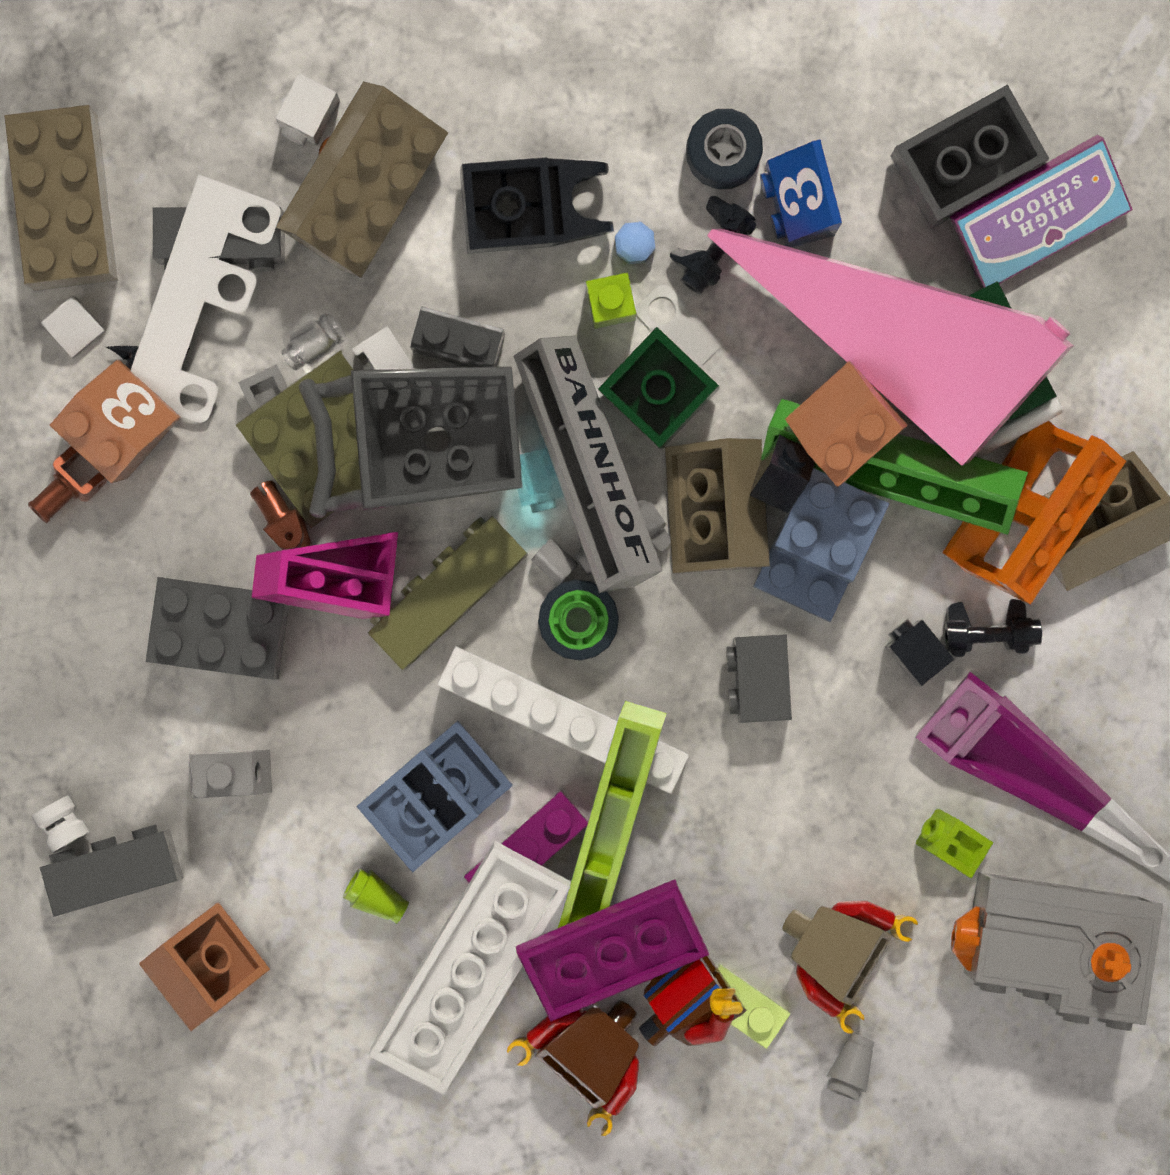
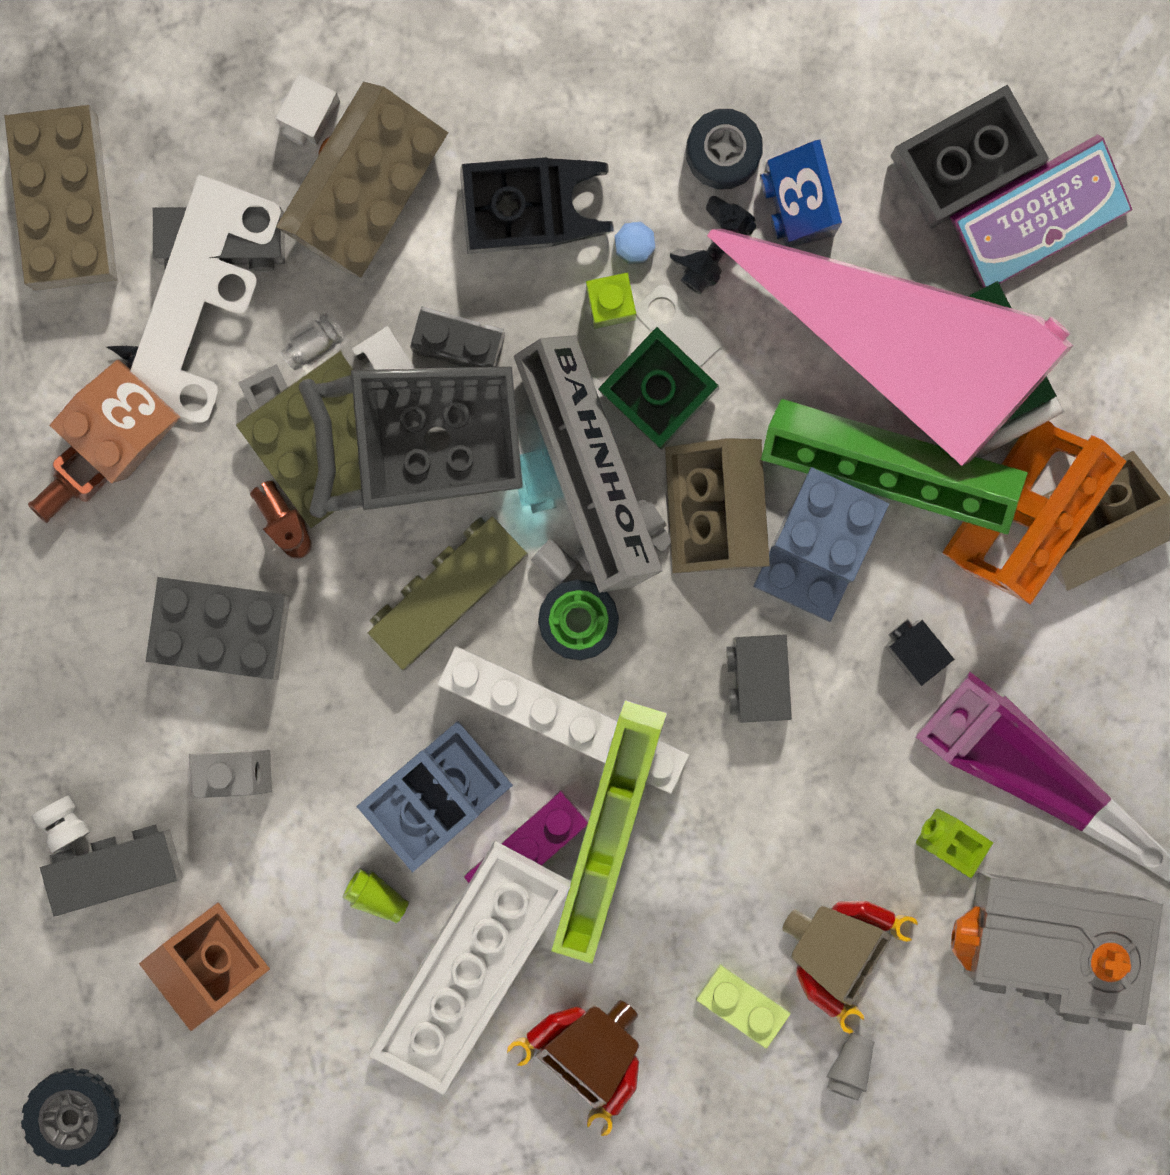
white slope [41,296,105,358] -> none
dark pink wedge [251,532,398,619] -> none
magenta tile [515,879,709,1021] -> none
torso [639,955,747,1047] -> none
black brick [750,435,815,513] -> none
nougat slope [785,361,908,487] -> none
black piece [944,599,1042,657] -> none
none -> black wheel [21,1068,121,1167]

